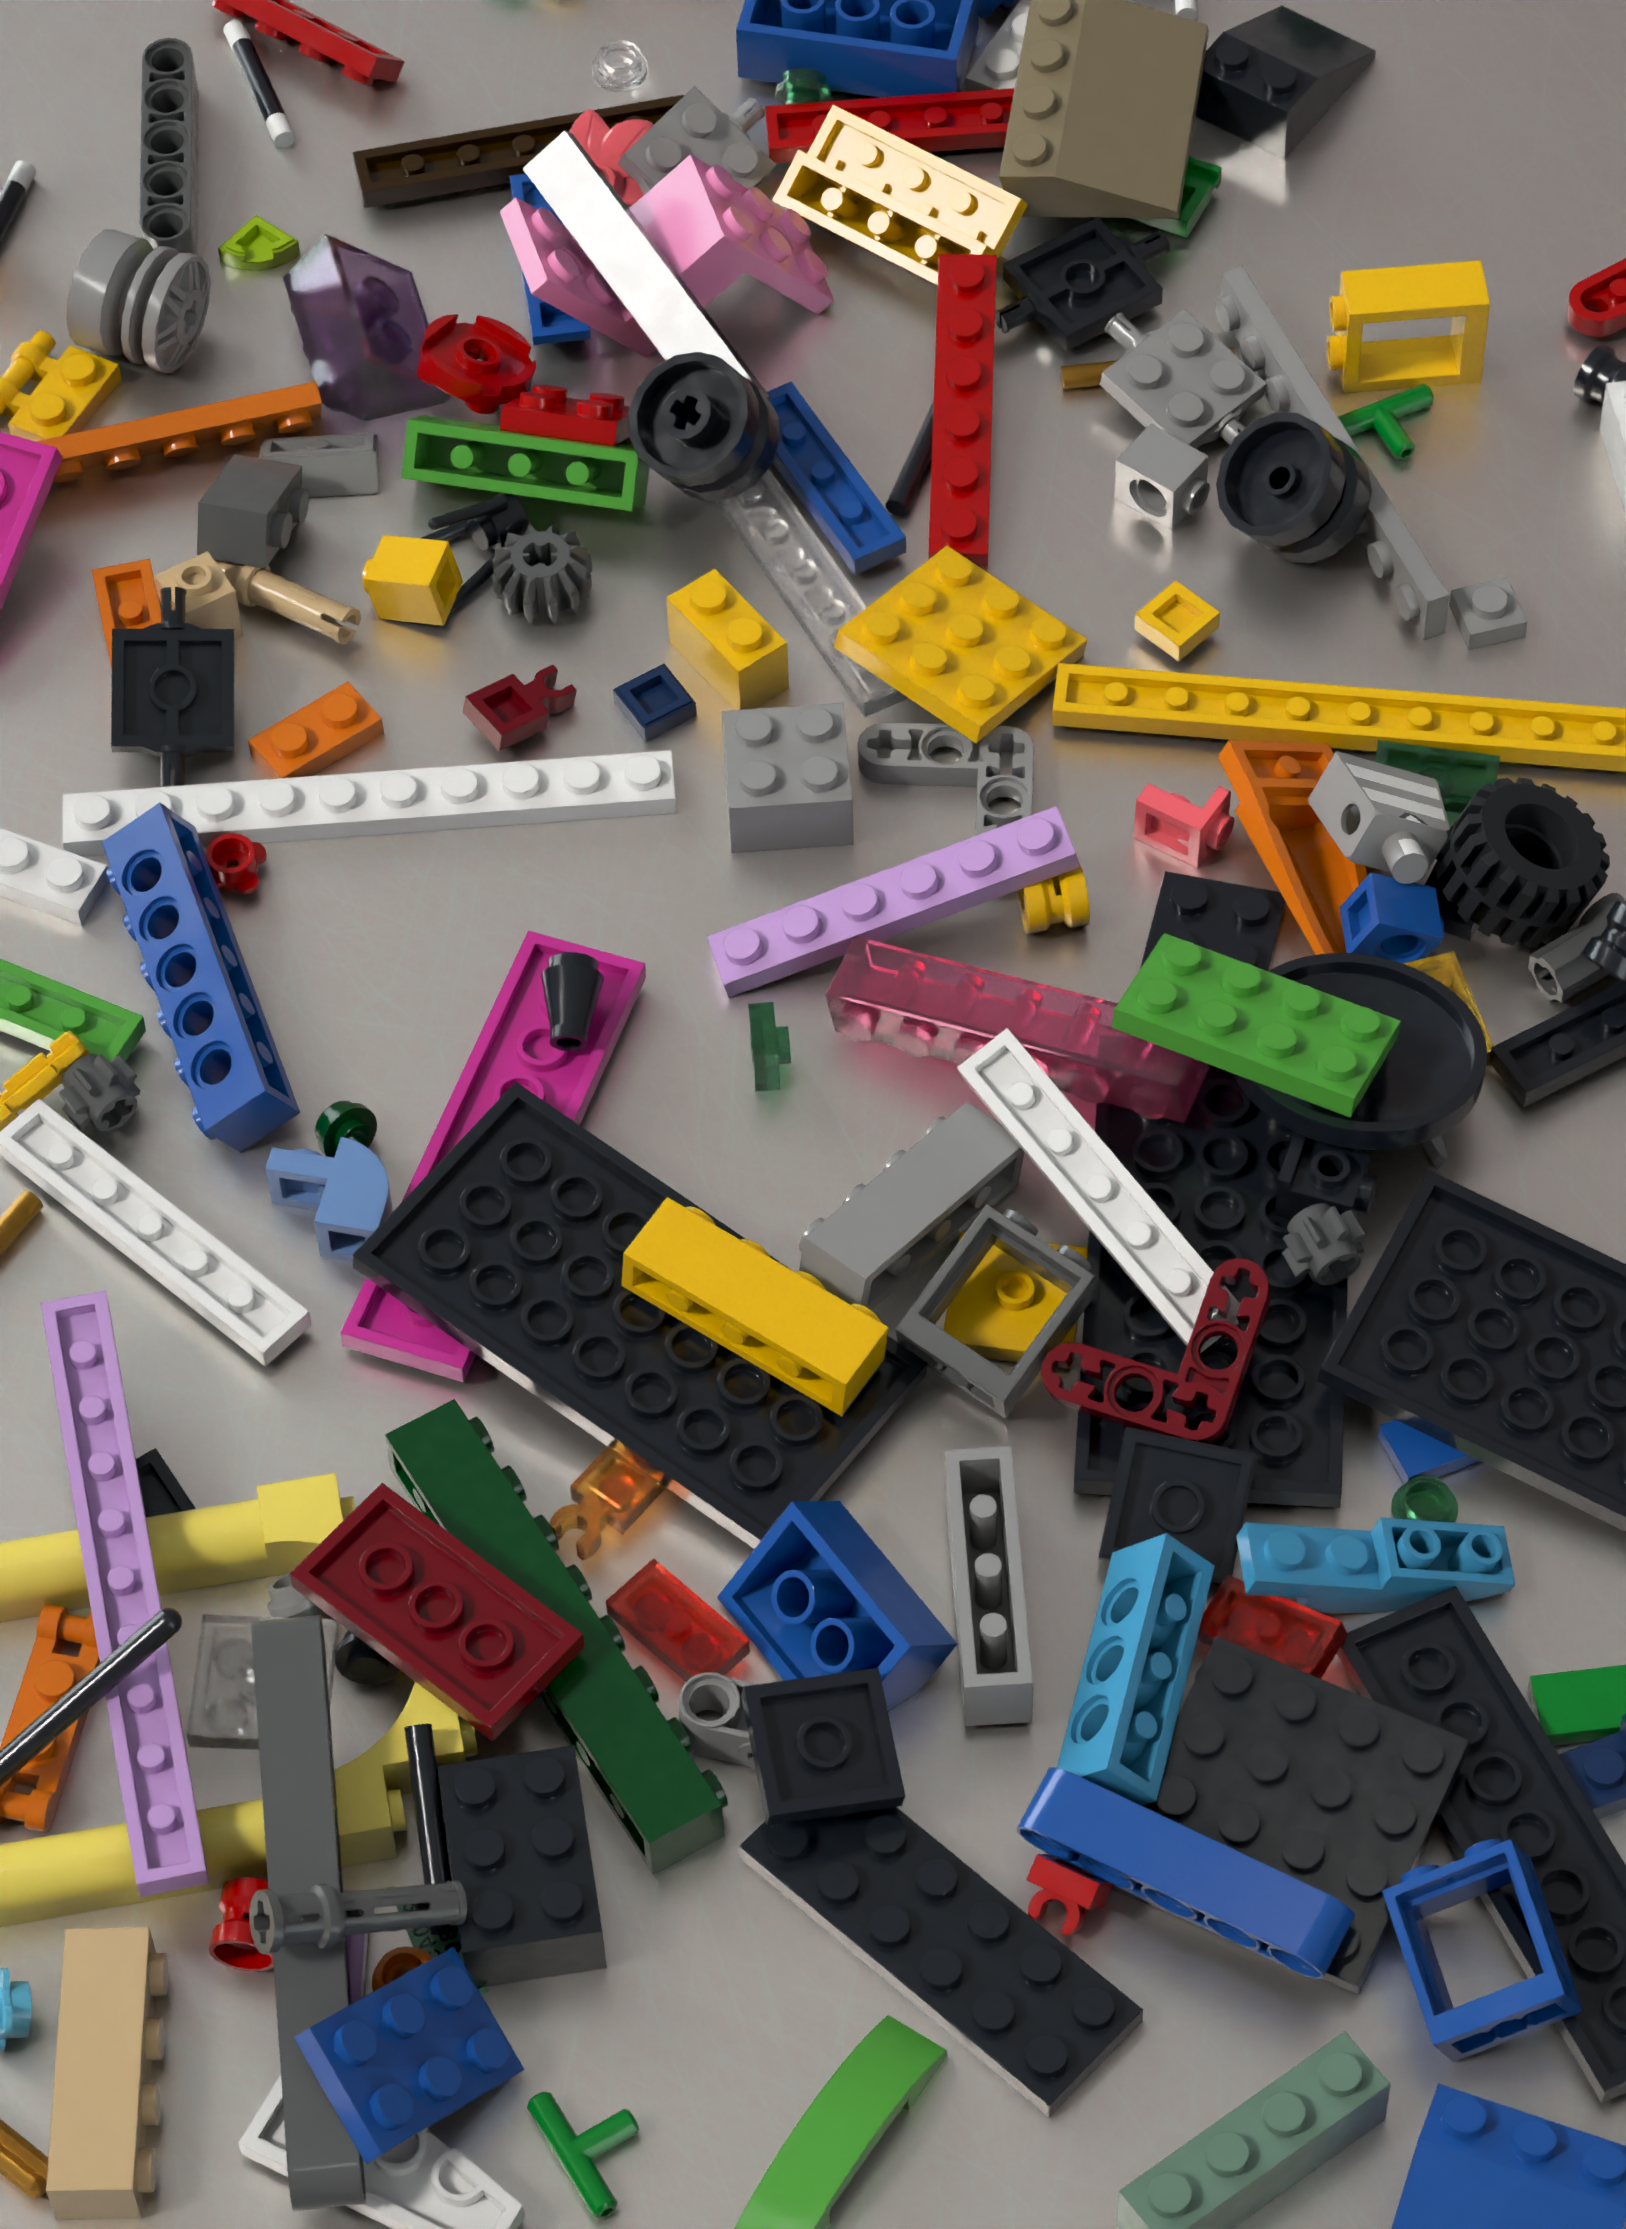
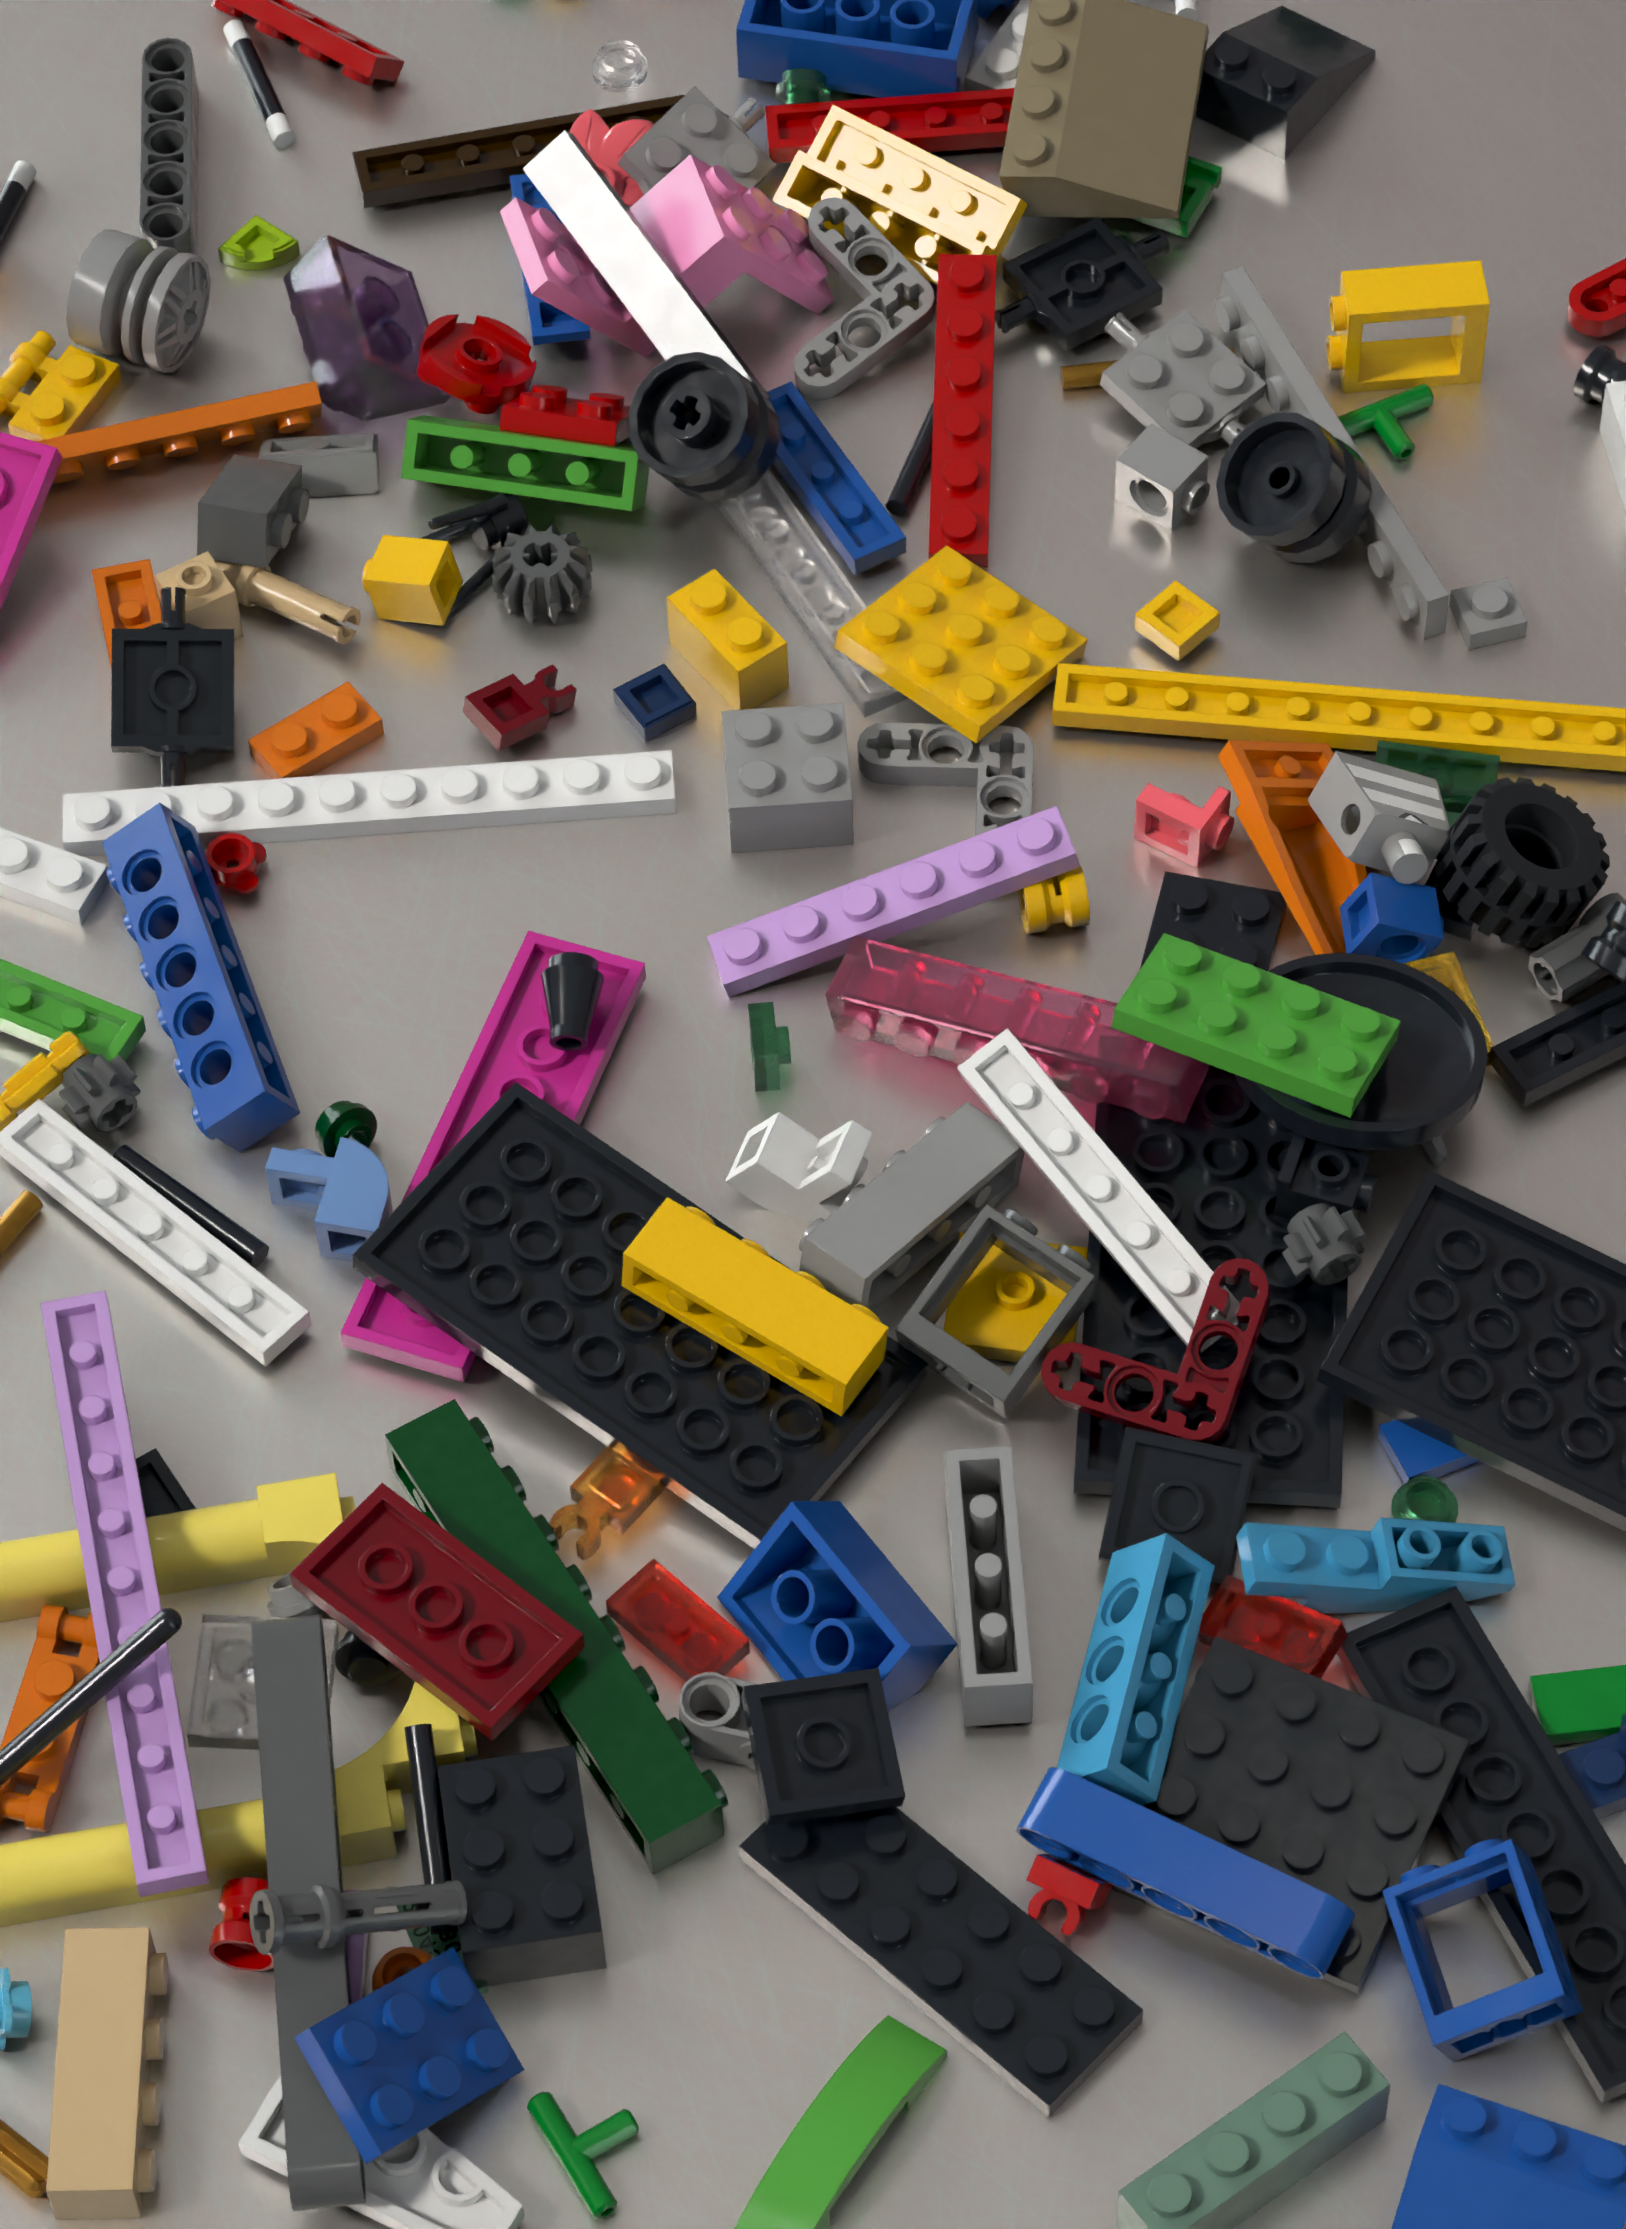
none -> black bar [113,1145,269,1267]
none -> white brick [725,1112,873,1222]
none -> light grey beam [794,197,935,401]

